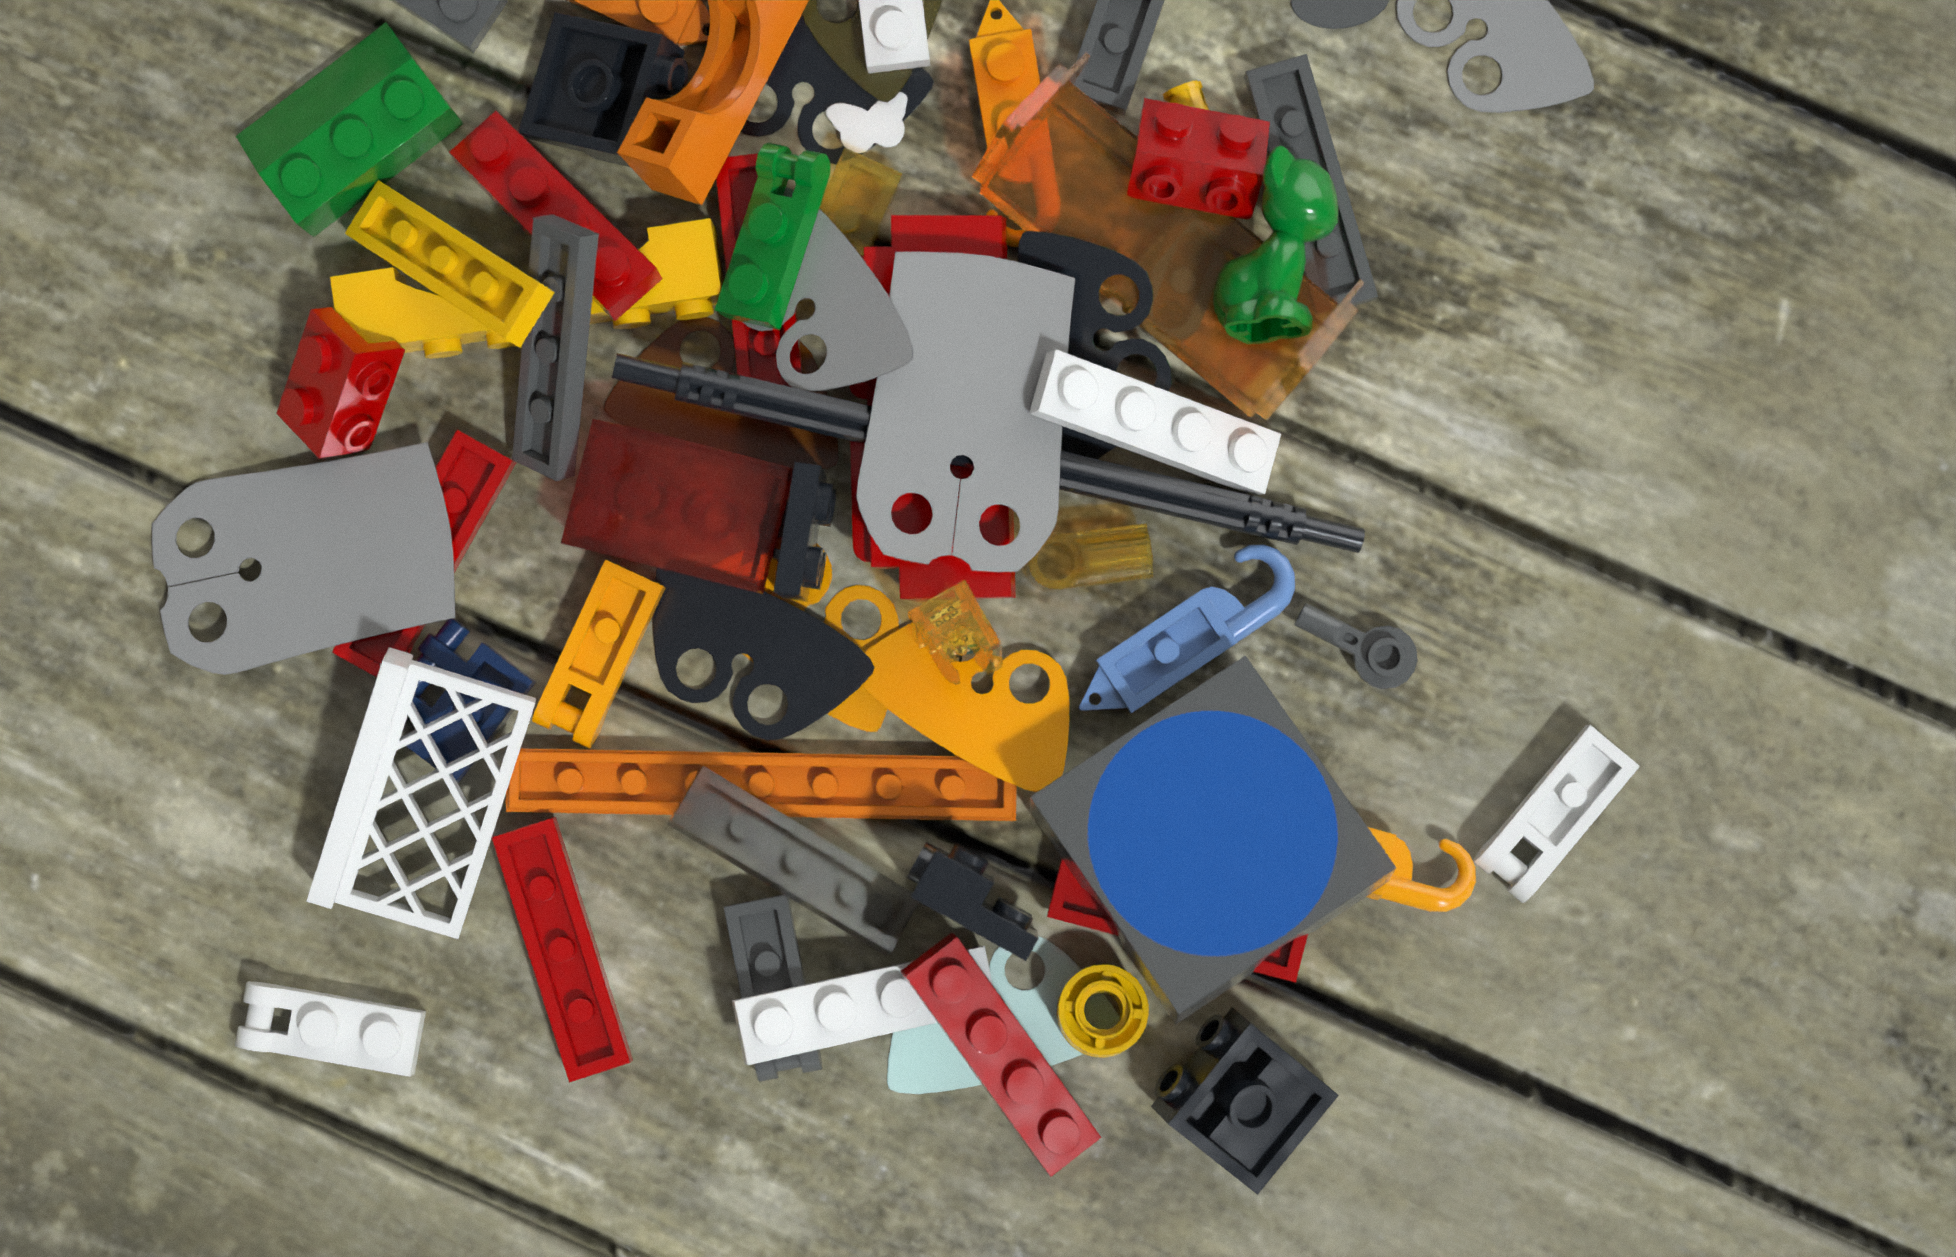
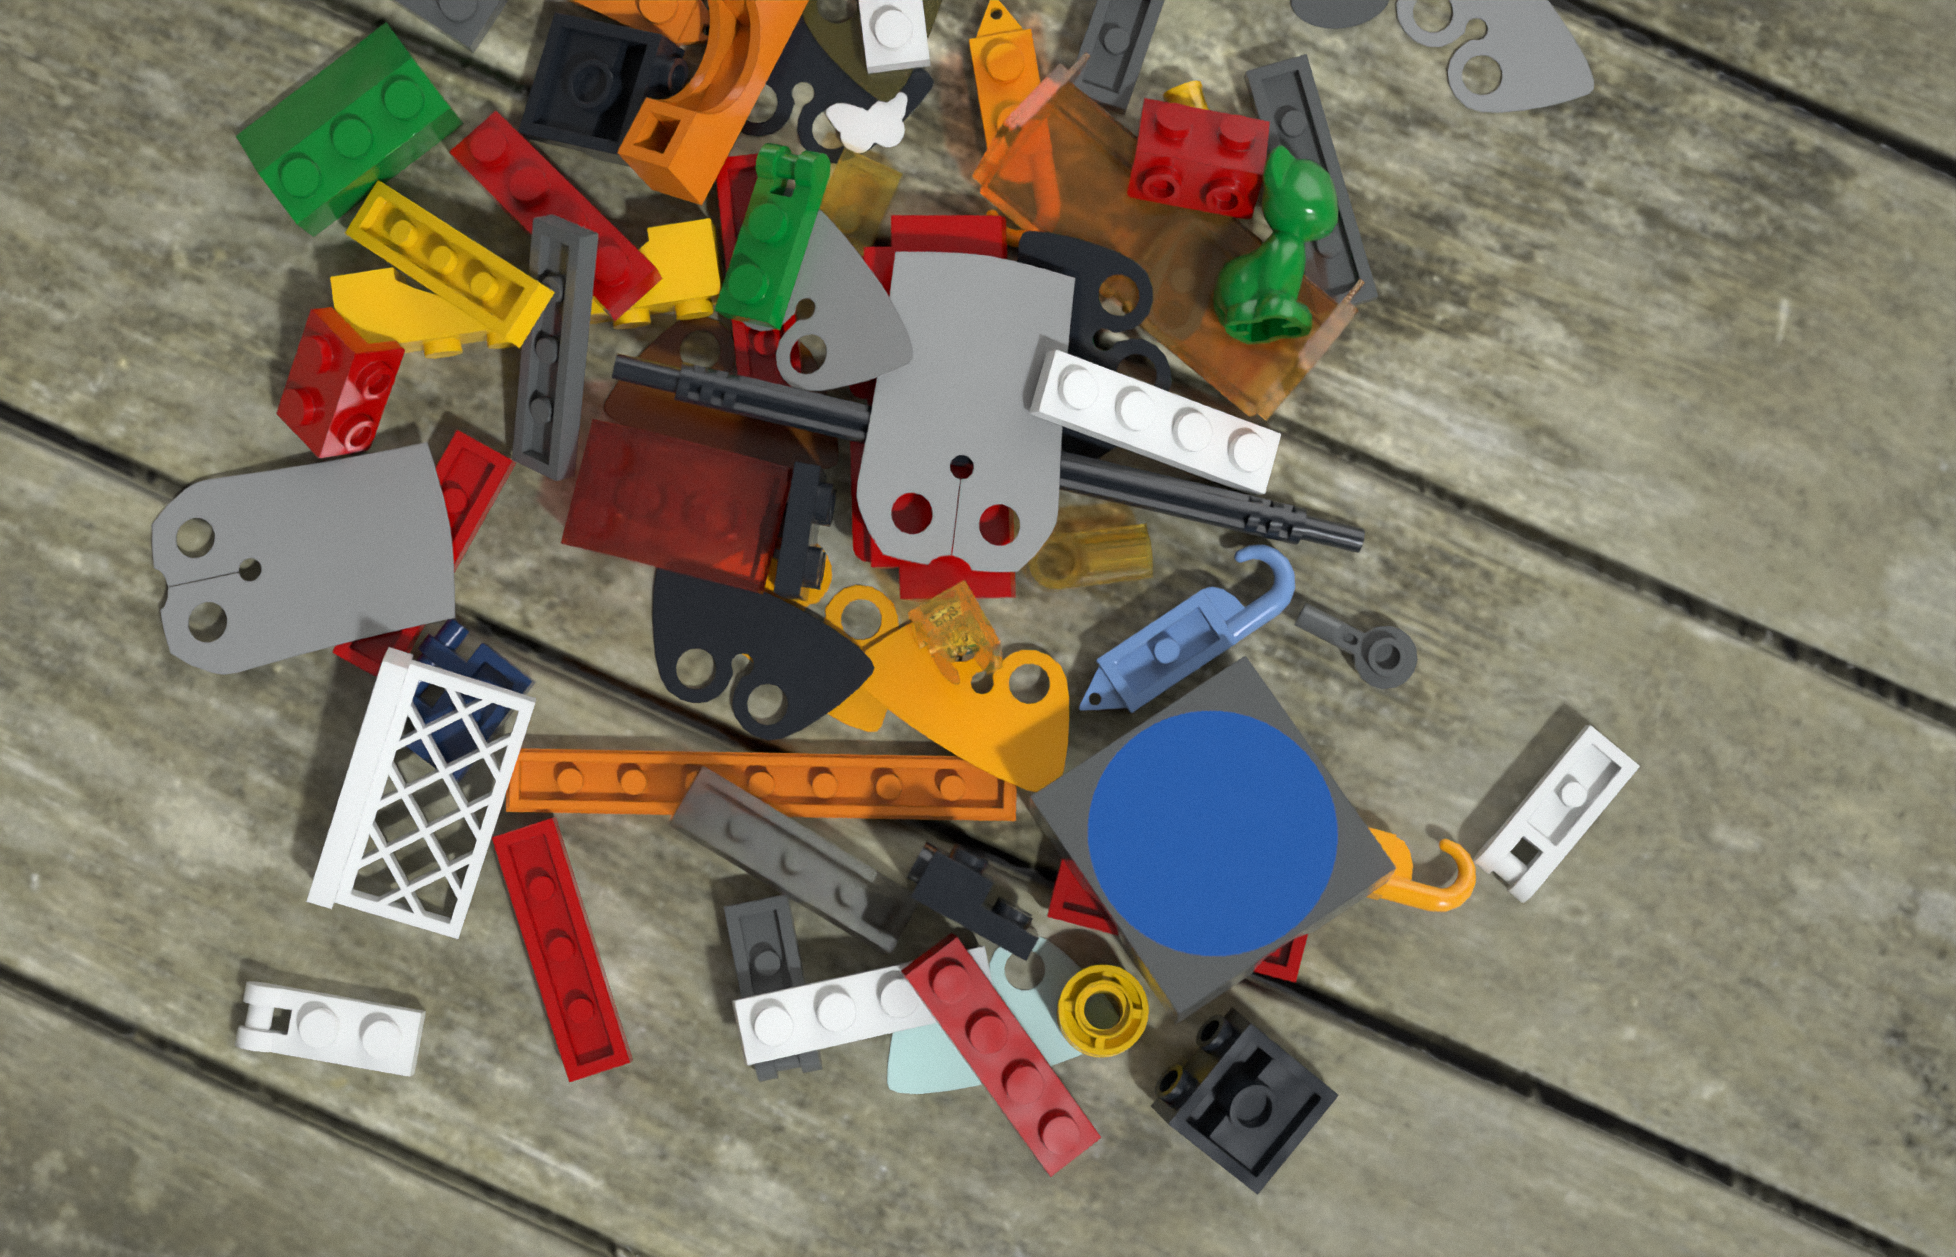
light orange plate [532,559,666,749] -> none

